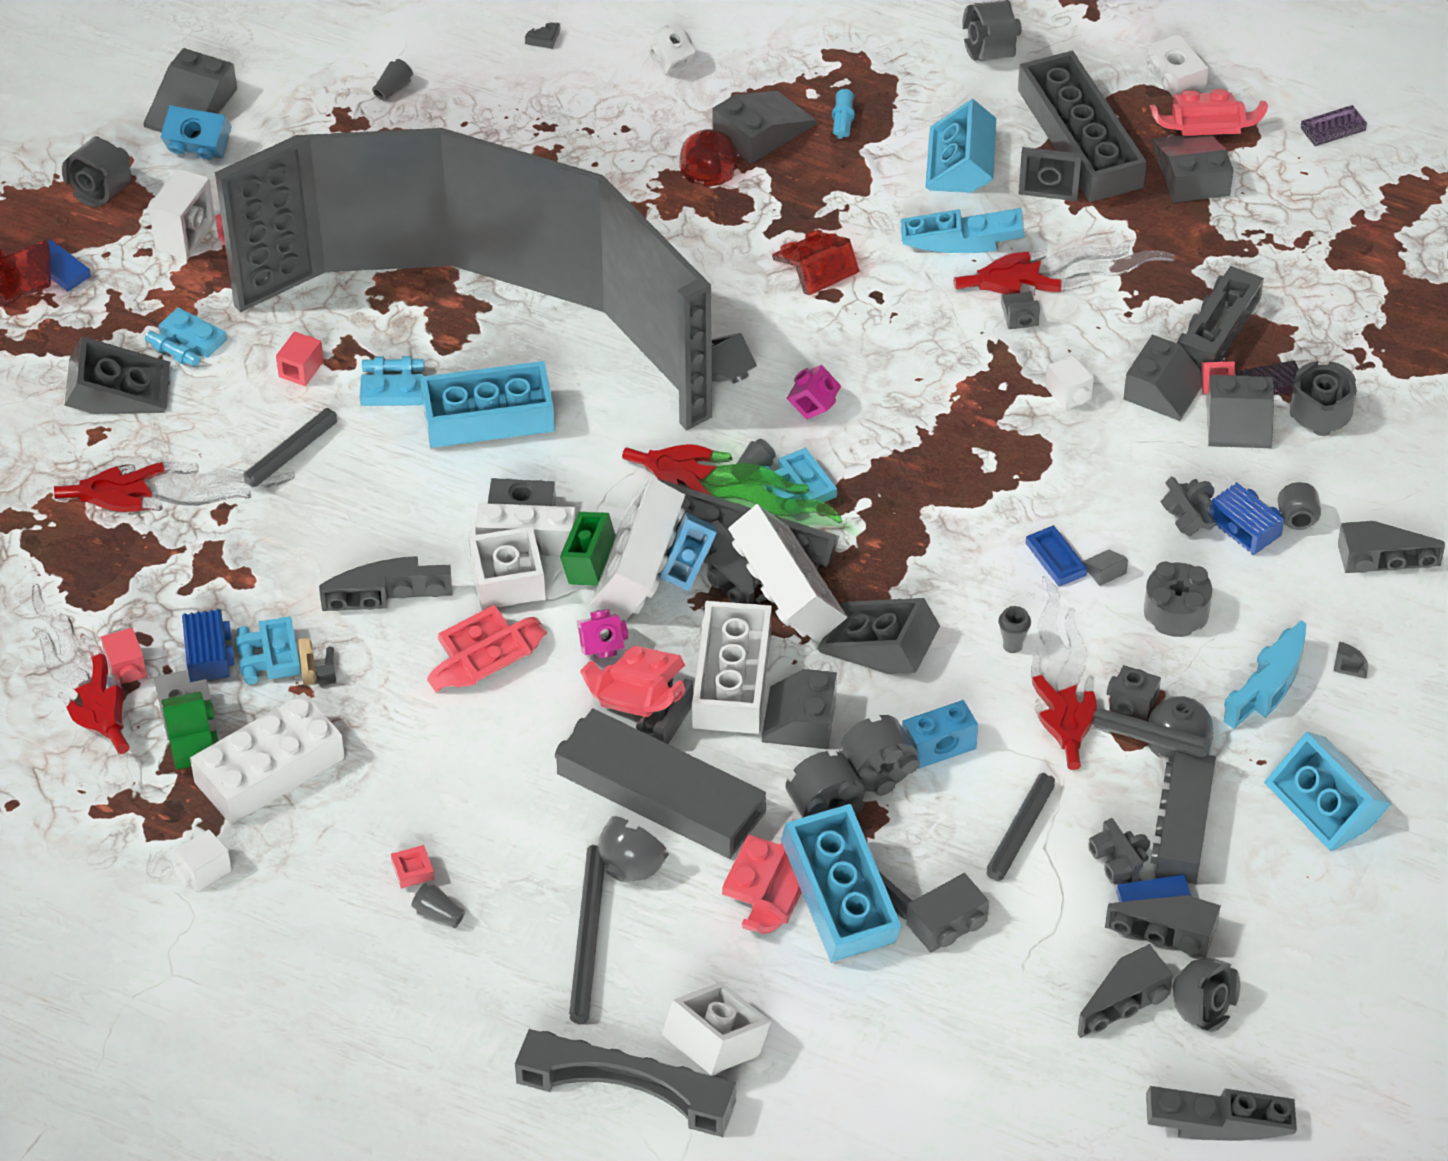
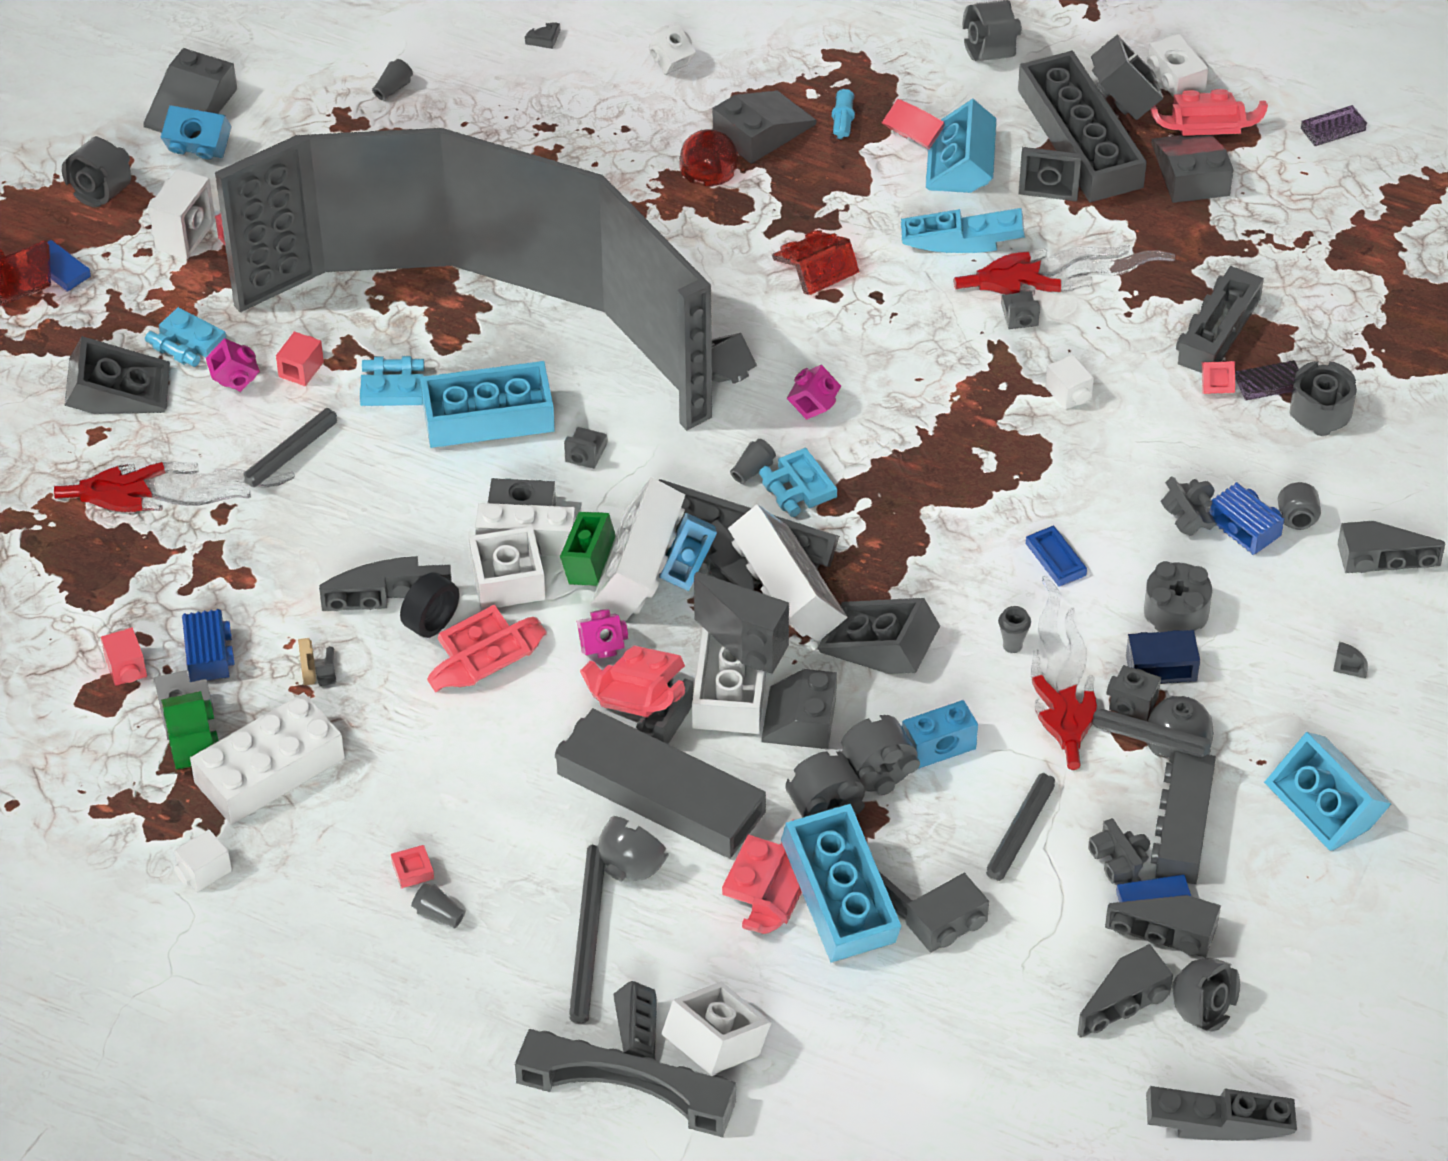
piece [32,583,130,754] -> none
medium azure plate [235,616,301,685] -> none
clear neon green piece [622,444,842,524] -> none
dark grey slope [1082,549,1128,586] -> none
dark grey slope [1123,334,1202,421] -> none
dark grey slope [1206,375,1274,448] -> none
medium azure slope [1224,620,1307,729] -> none
none -> dark pink brick [206,338,260,392]
none -> black tyre [400,572,460,638]
none -> dark grey bracket [564,427,608,469]
none -> dark grey slope [613,981,657,1059]
none -> dark grey slope [694,572,789,674]
none -> coral slope [882,99,945,149]
none -> dark grey piece [1091,34,1163,120]
none -> dark blue piece [1126,630,1200,684]

